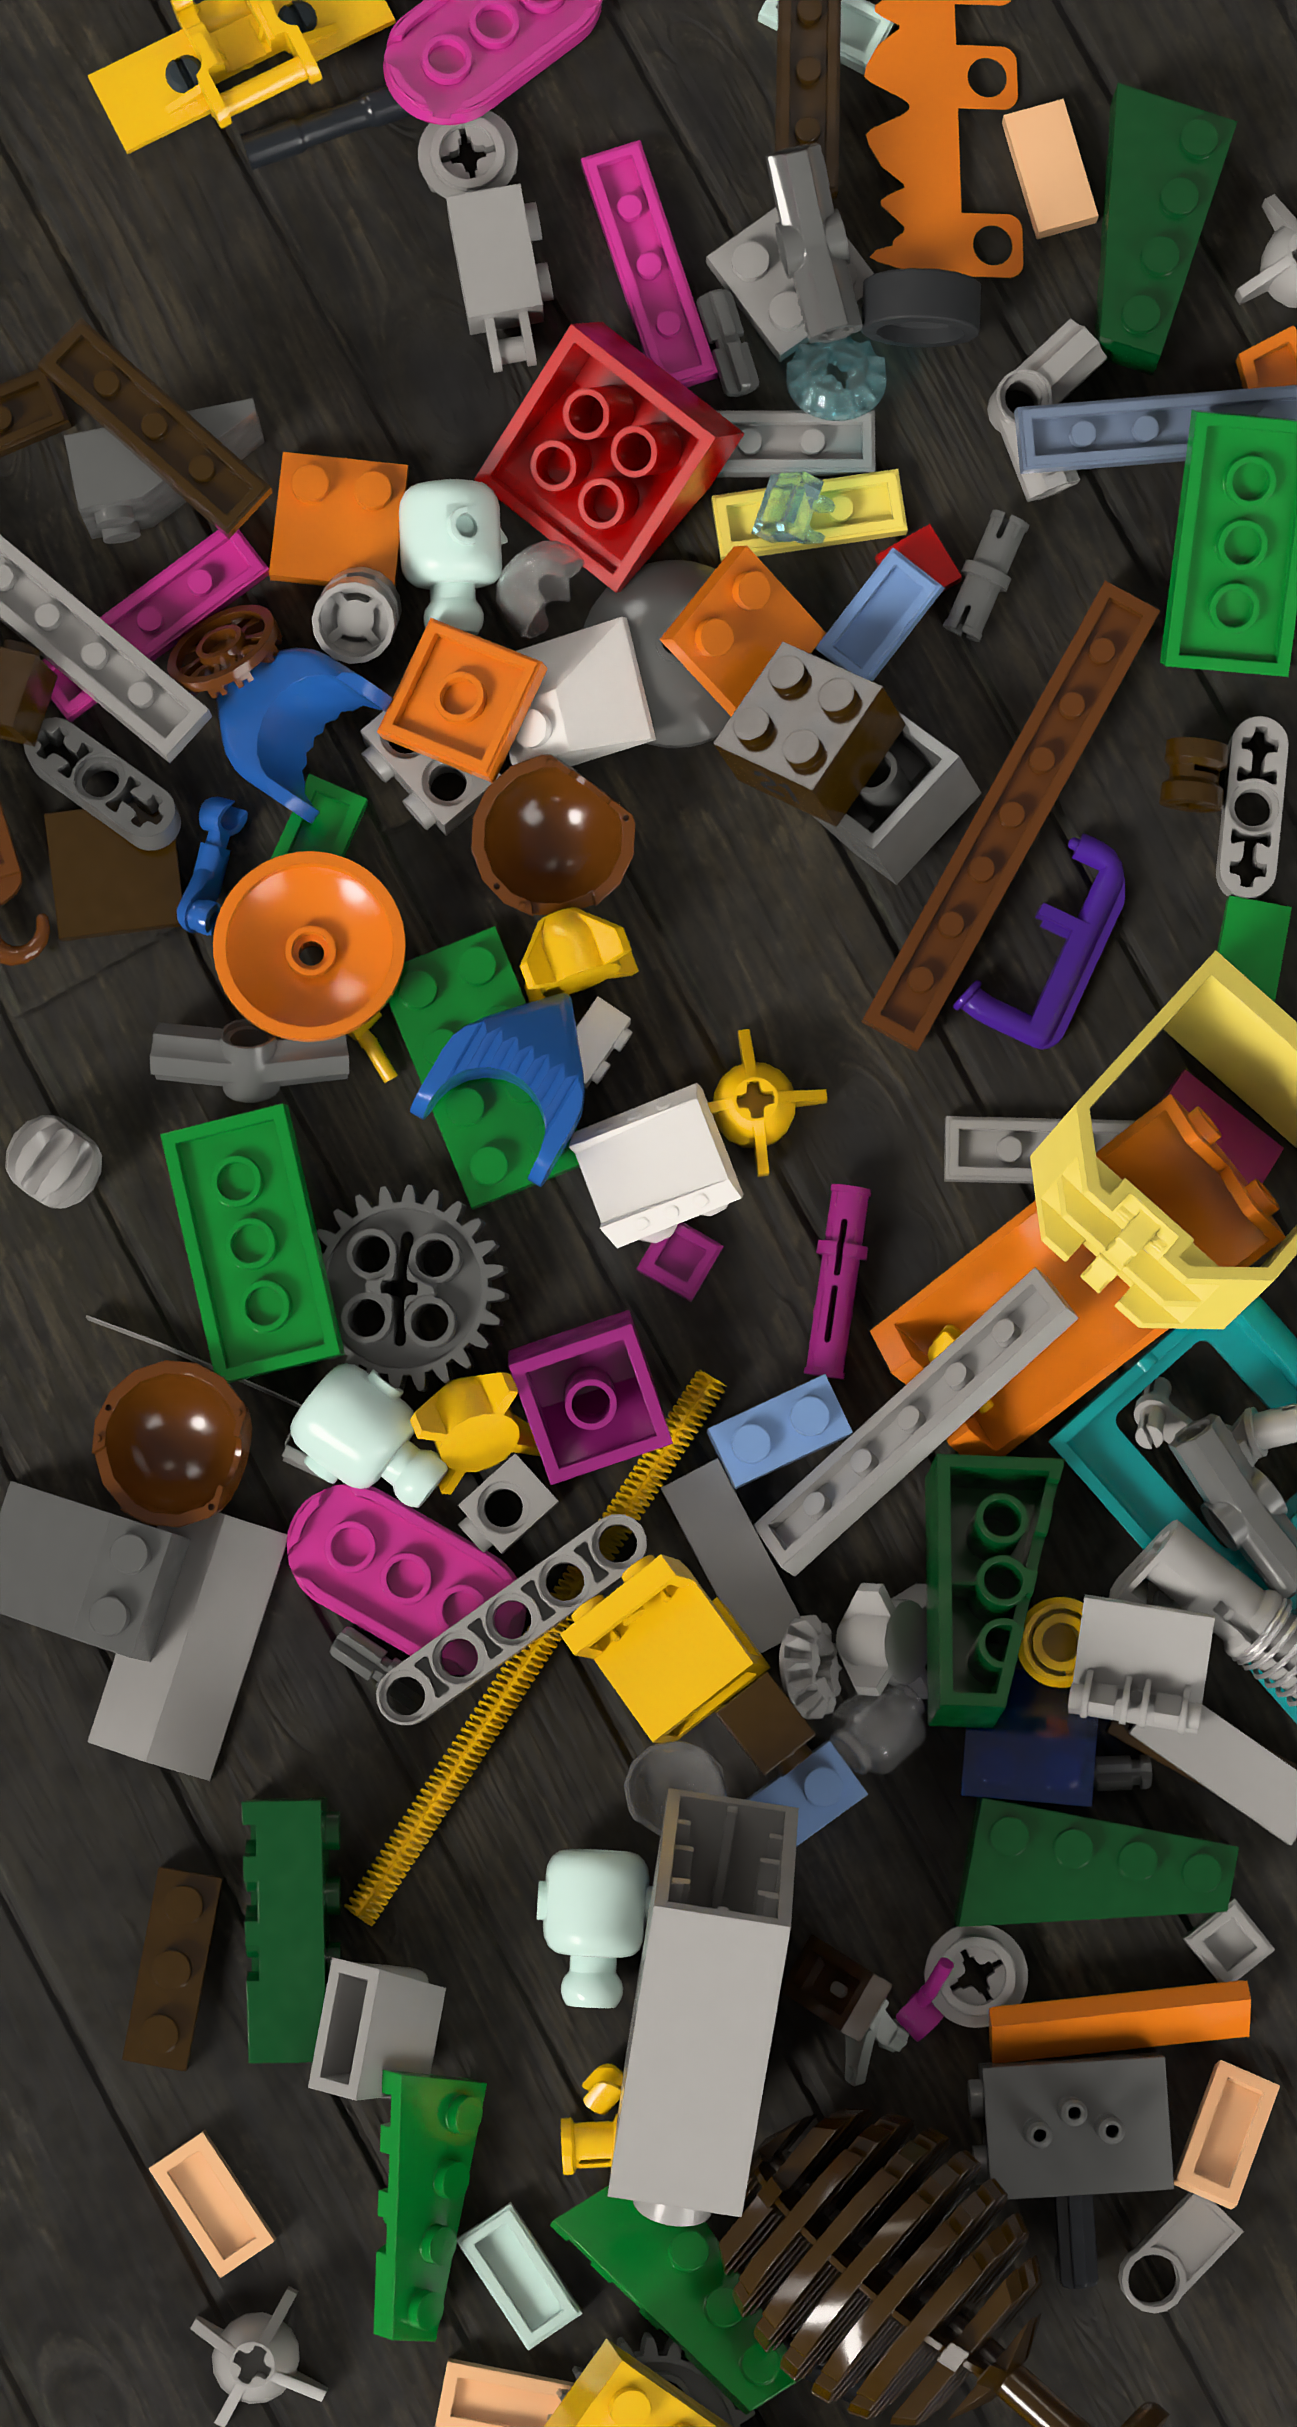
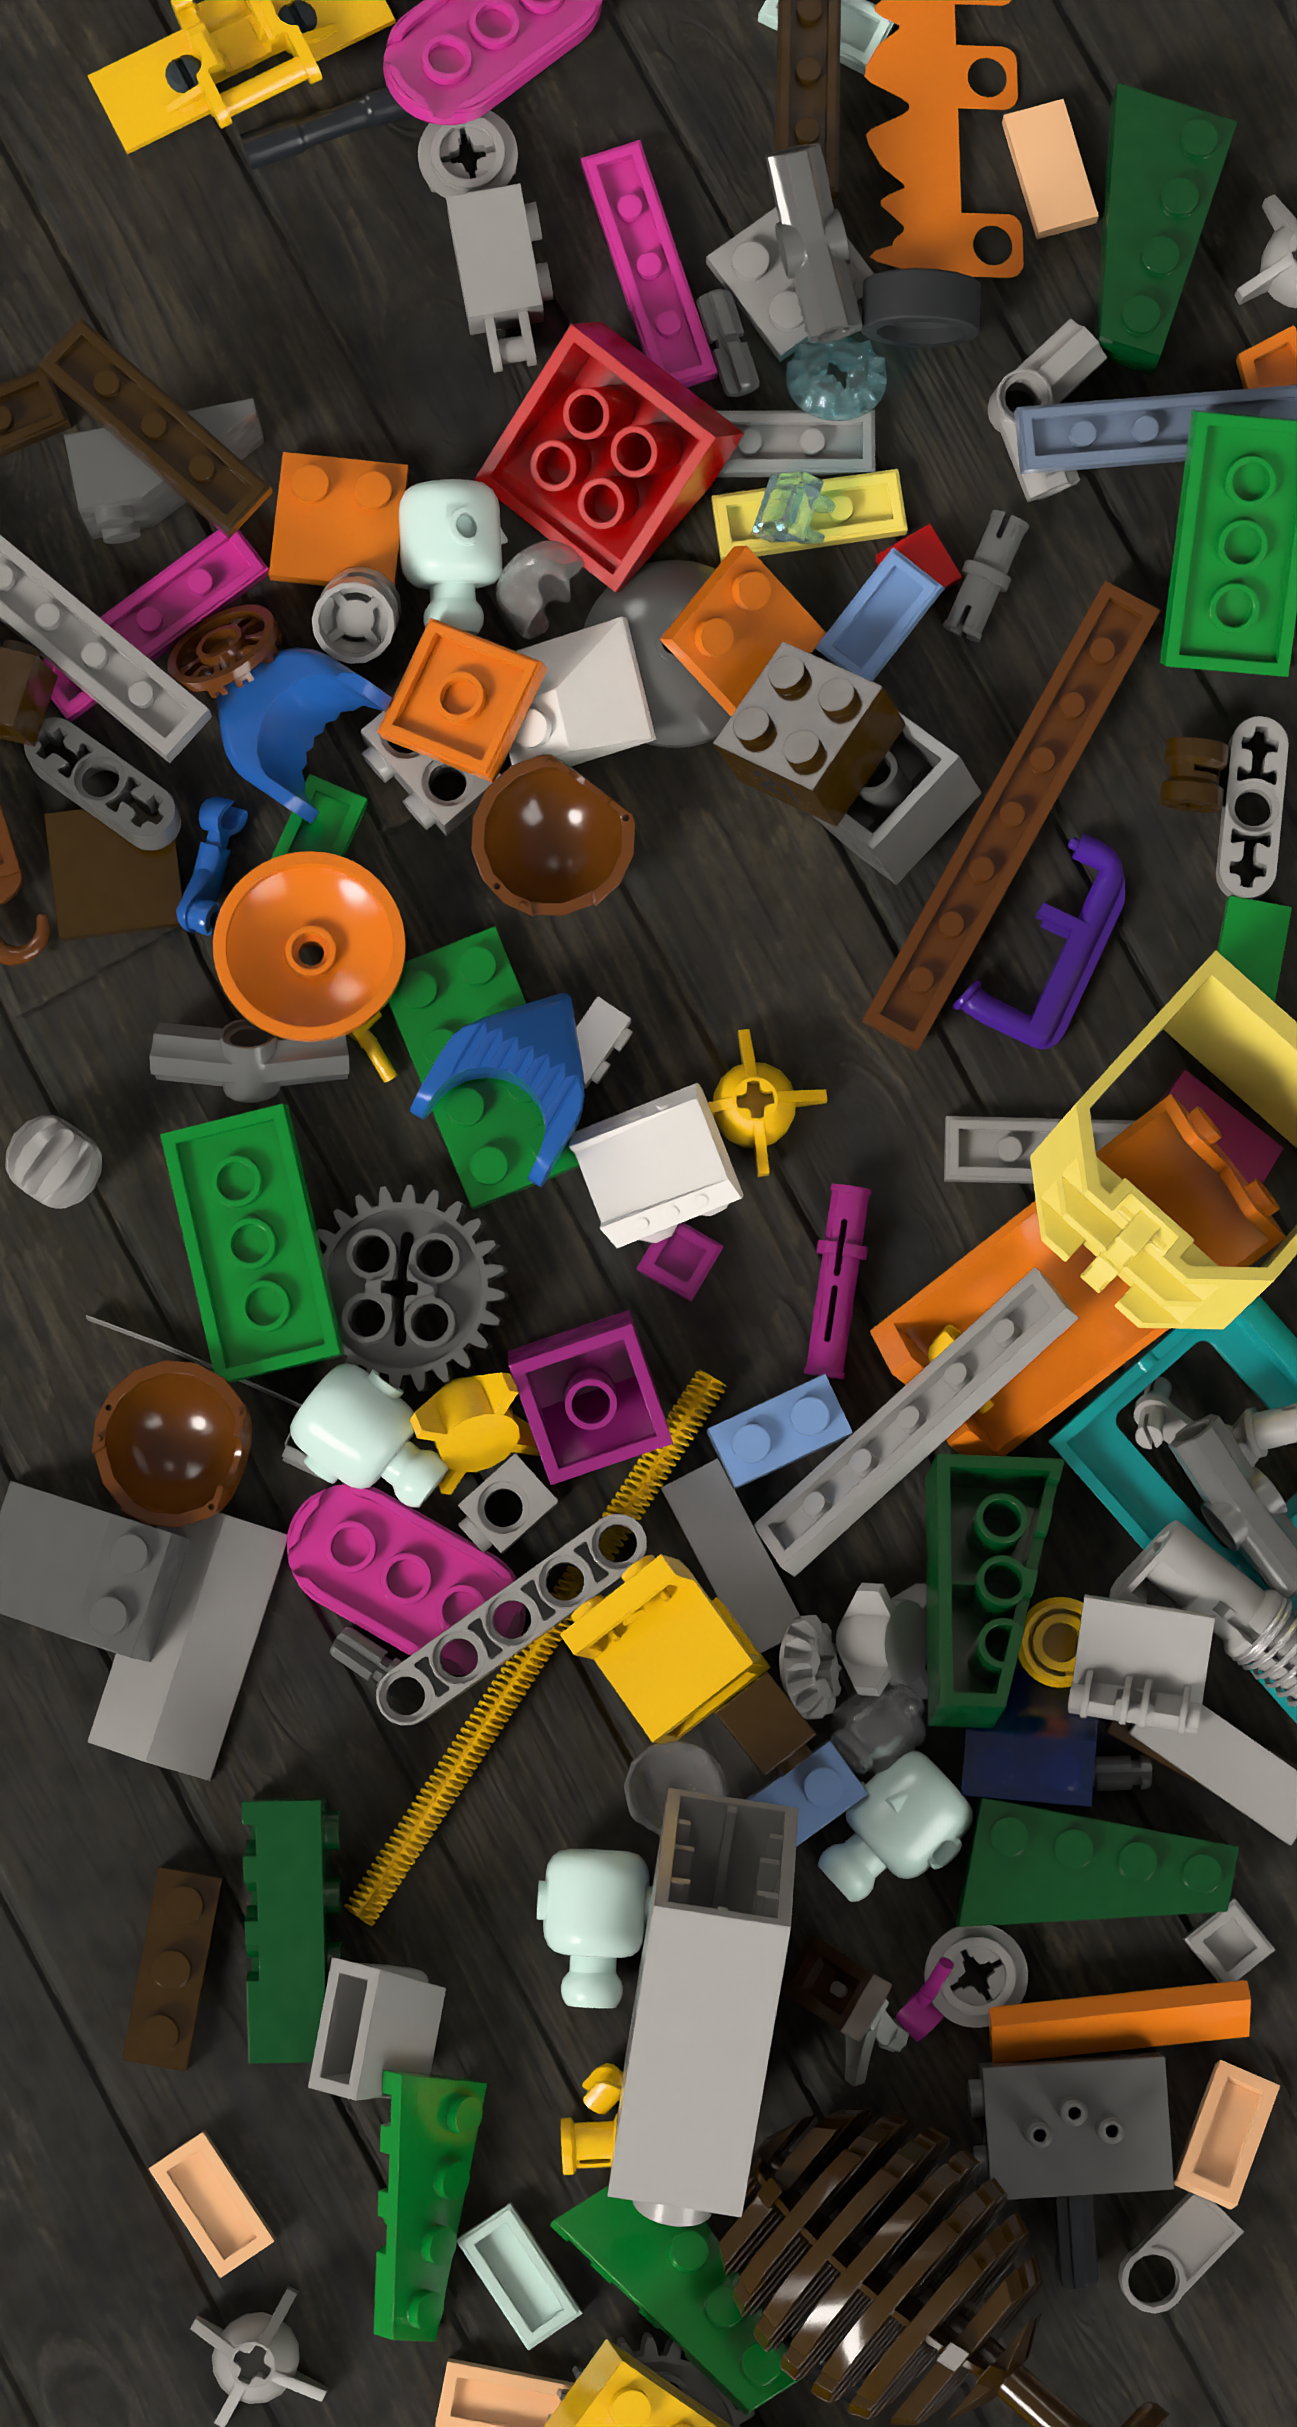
yellow piece [520,907,639,1002] -> none
none -> light aqua piece [818,1751,973,1902]

